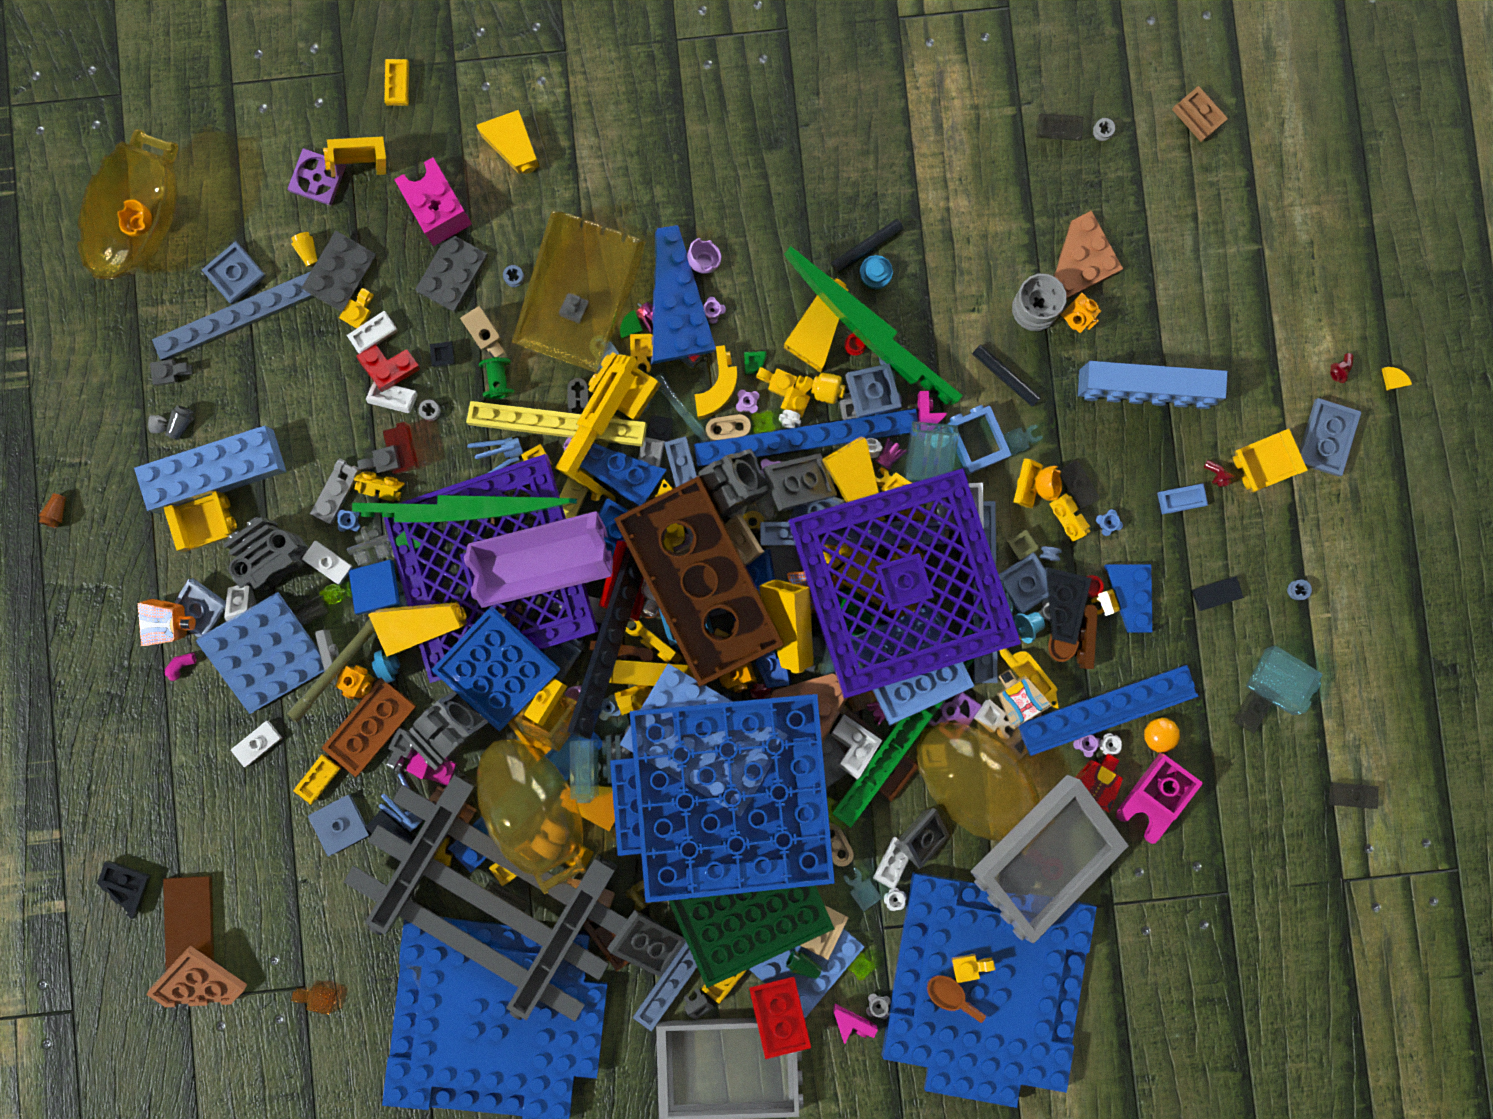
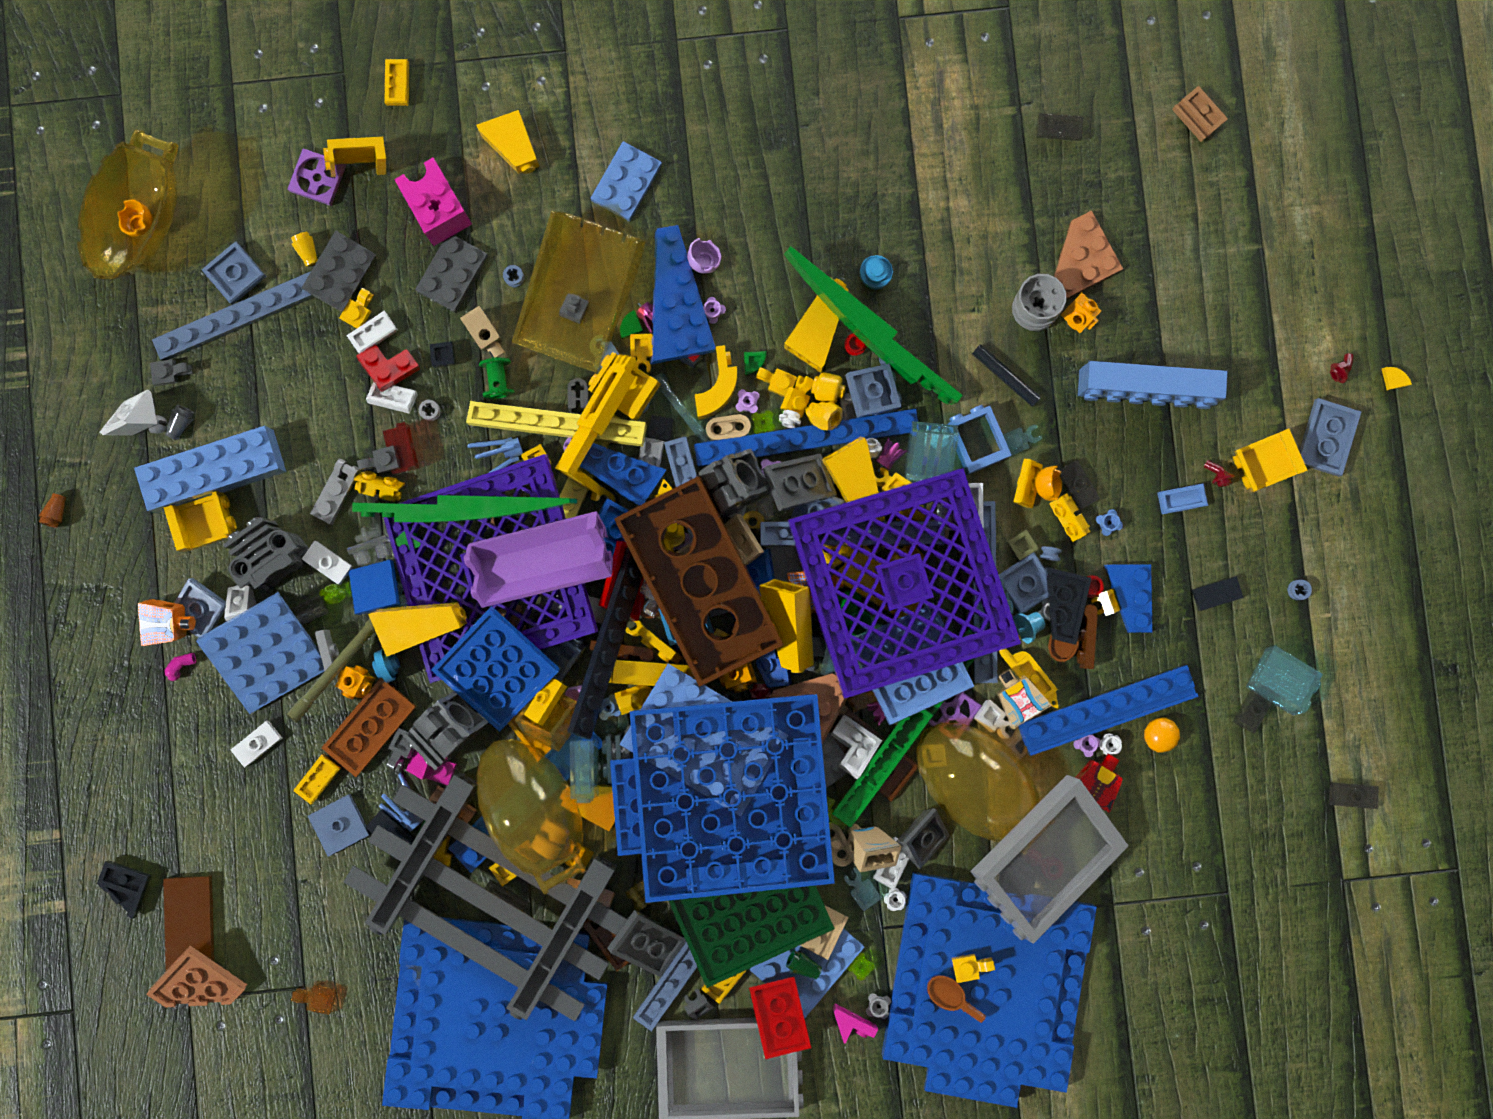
medium blue plate [337,510,360,532] -> none
black piece [830,218,904,274] -> none
dark pink slope [917,391,947,439] -> none
light grey bush [1093,118,1115,141] -> none
dark pink brick [1115,753,1203,844] -> none
none -> white slope [100,390,157,435]
none -> medium blue plate [590,141,662,222]
none -> yellow rock [805,402,843,430]
none -> tan torso [846,824,902,872]

